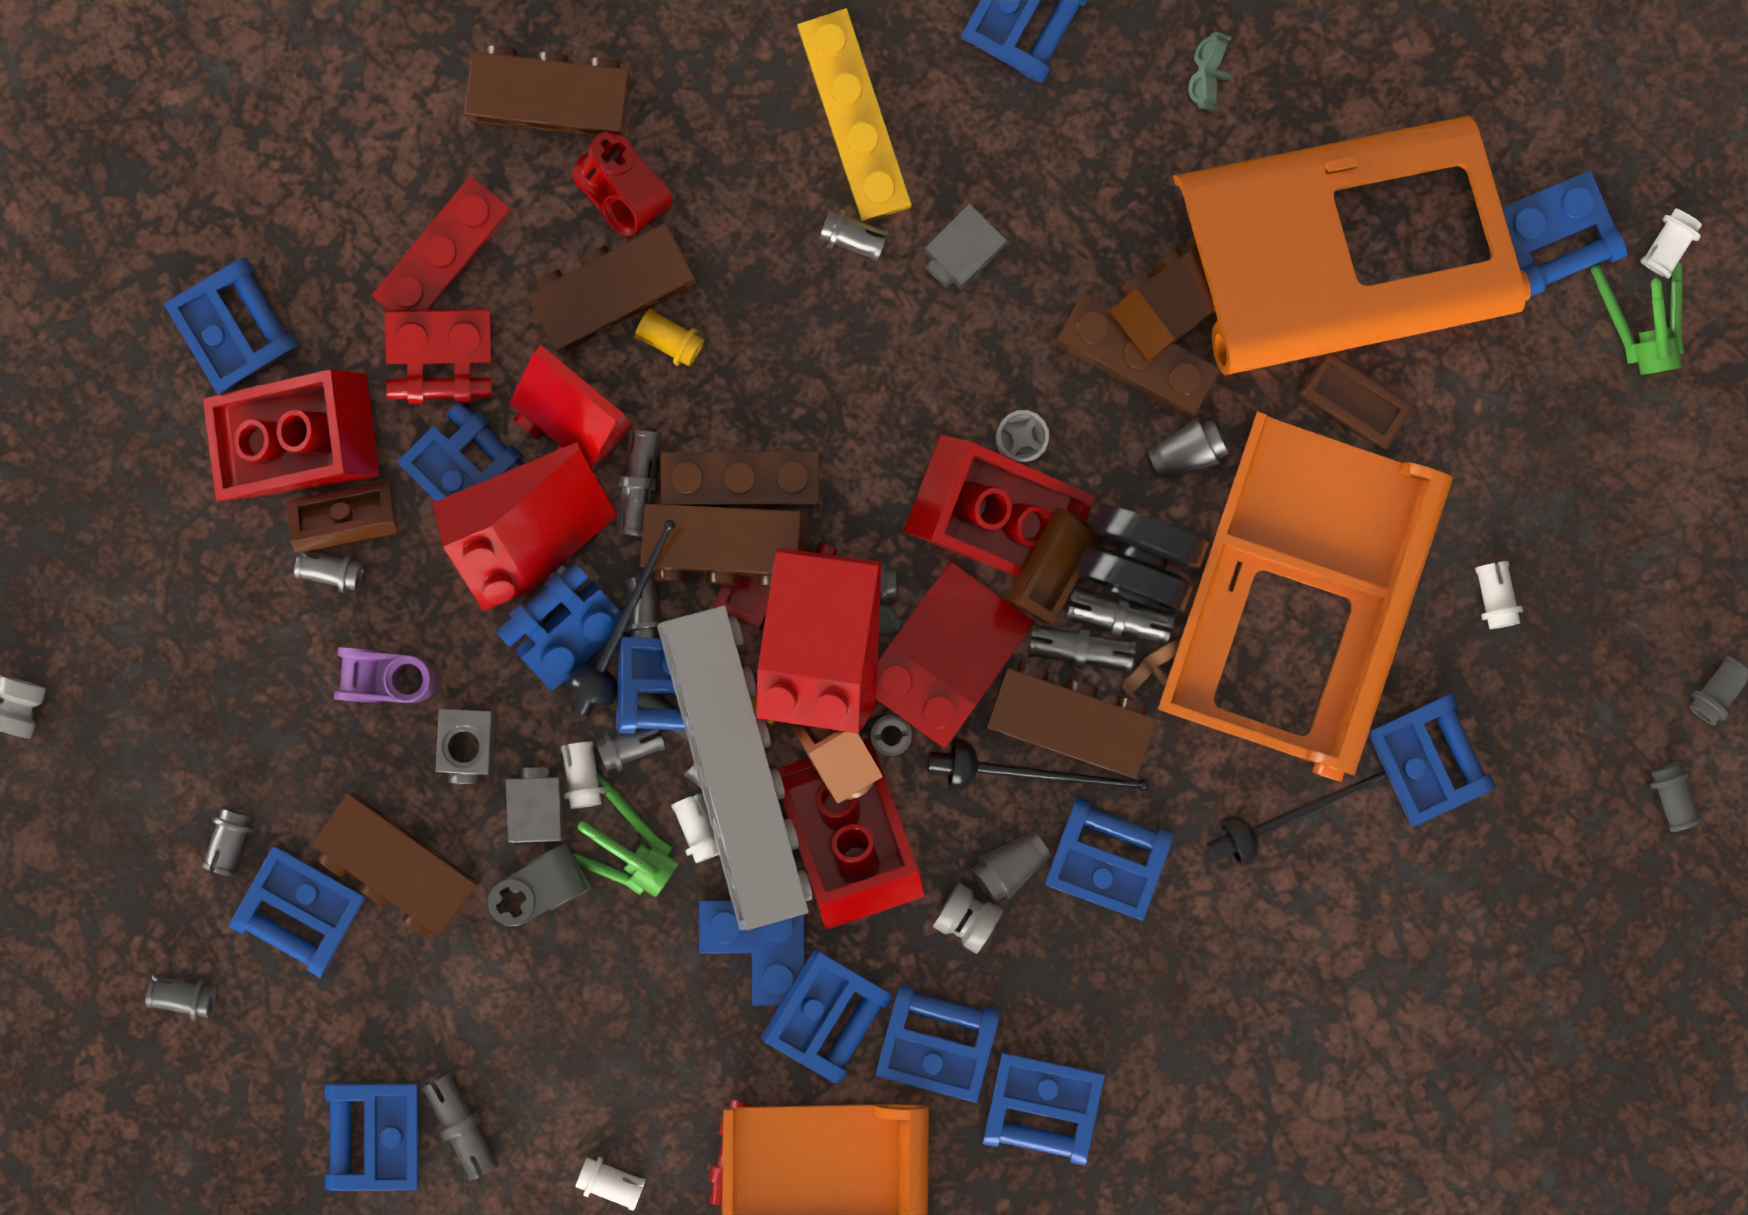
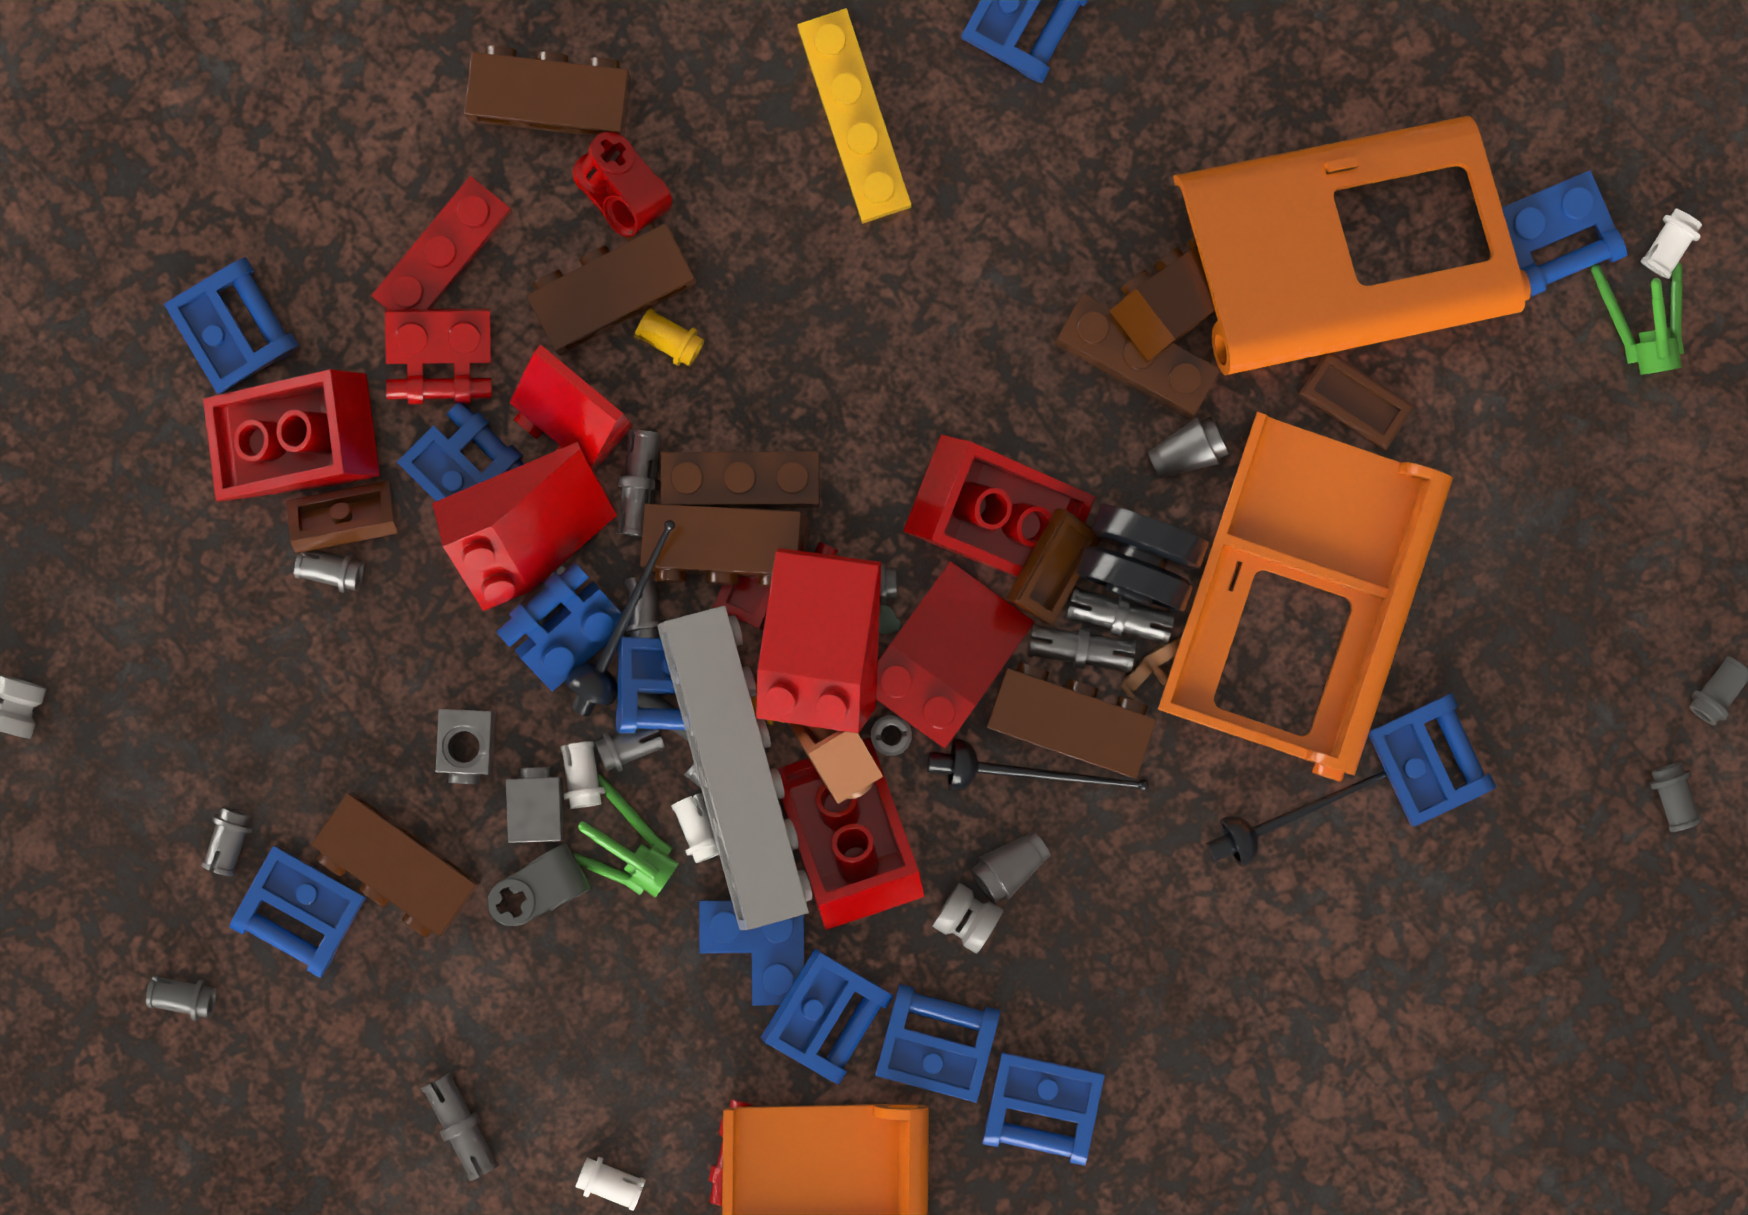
blue plate [324,1082,420,1191] -> none
medium lavender piece [334,647,438,703] -> none
flat silver pin [819,209,889,261] -> none
flat silver brick [924,203,1007,290] -> none
light grey wheel [996,410,1049,465] -> none
blue plate [1044,796,1174,921] -> none
sand green piece [1188,32,1232,112] -> none
white pin [1475,561,1523,629] -> none

